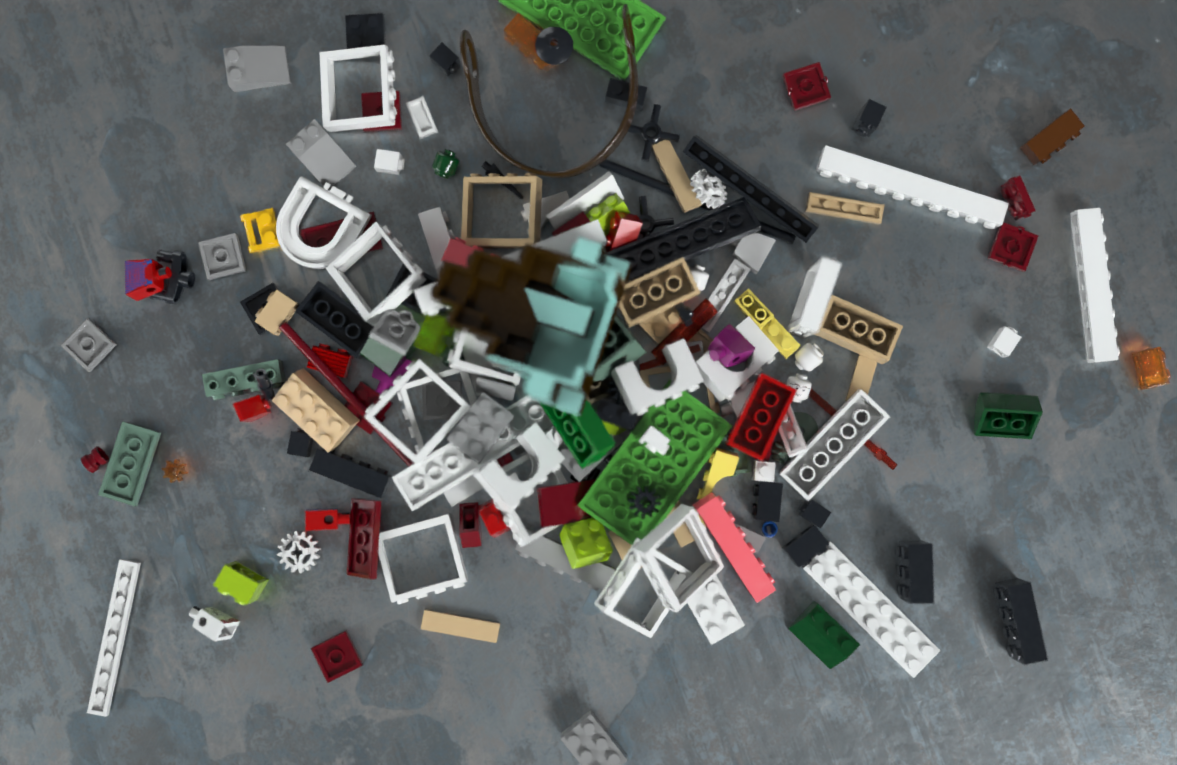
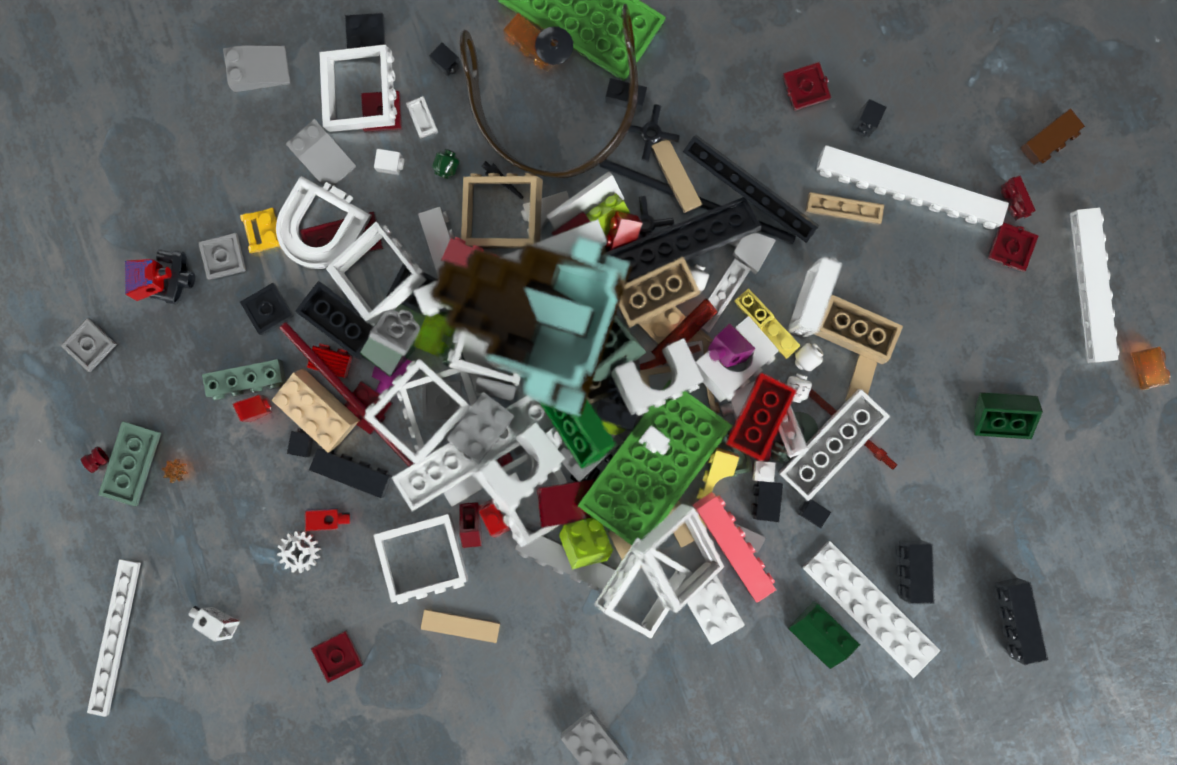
lime brick [213,561,269,605] -> none
tan brick [254,290,300,336] -> none
black axle [254,369,275,401] -> none
dark red tile [347,498,381,580] -> none
black gear [628,485,662,519] -> none
black plate [675,302,694,327] -> none
white gear [690,169,728,209] -> none
blue hinge [762,521,778,538] -> none
black brick [782,524,829,567] -> none
white brick [987,326,1021,357] -> none

